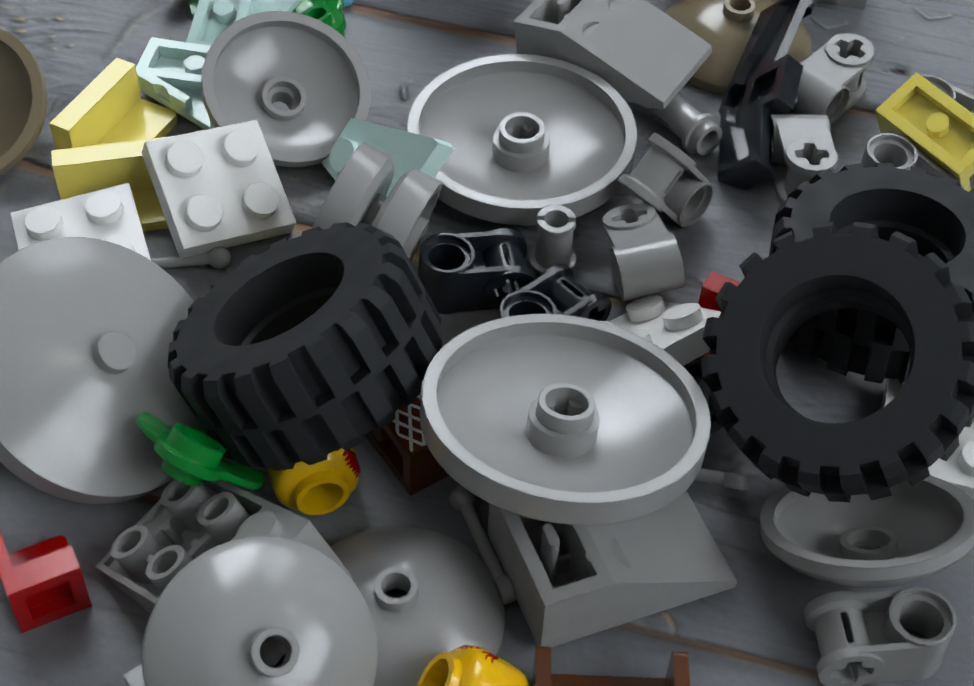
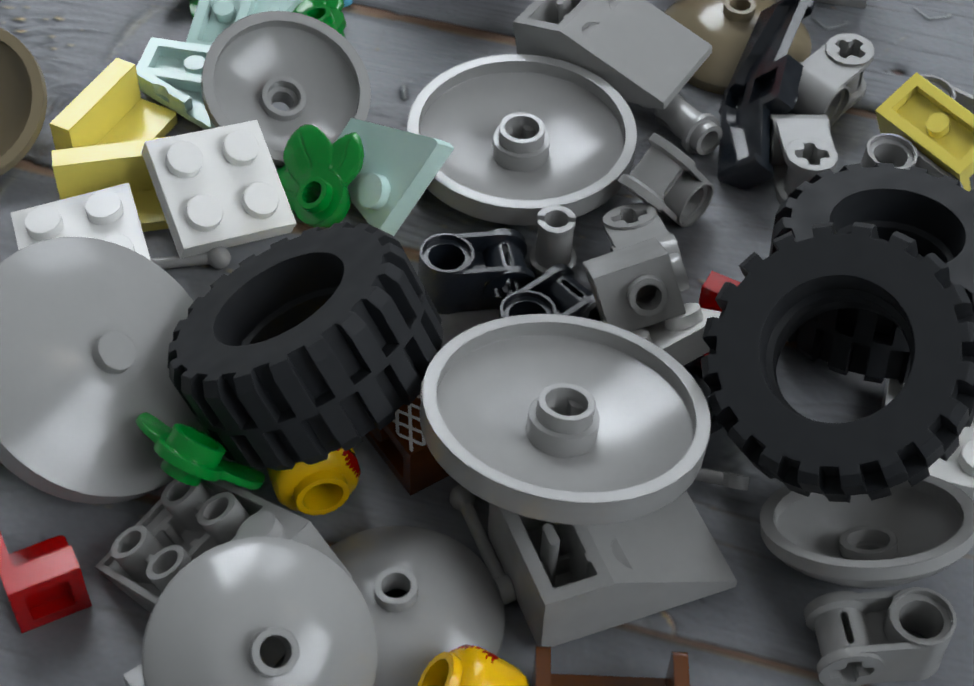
light grey wheel [311,142,442,262] -> none
none -> green plate [276,124,364,228]
none -> light grey brick [583,237,690,332]

